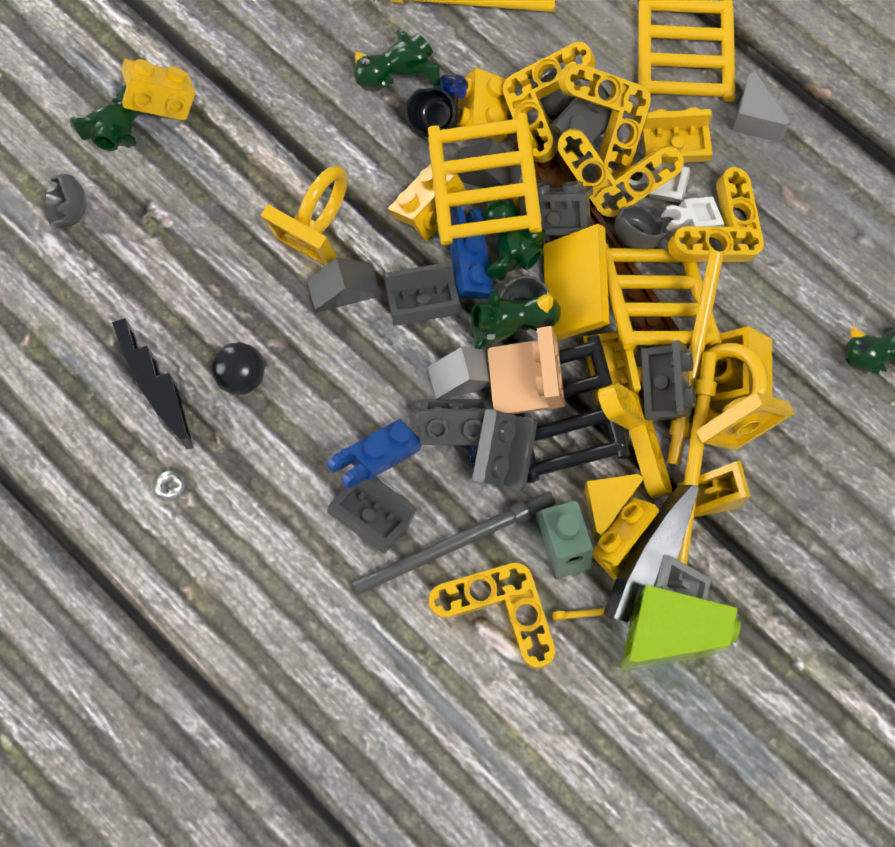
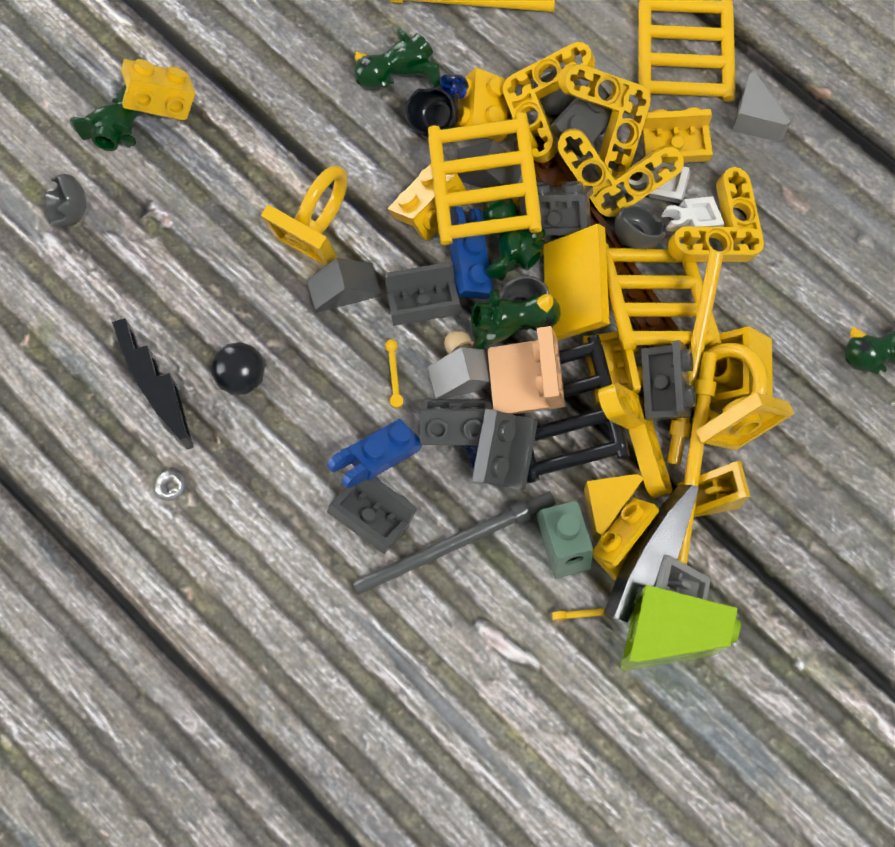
yellow beam [429,563,555,669] -> none
none -> yellow hinge [384,339,404,409]
none -> tan hinge [444,330,475,354]

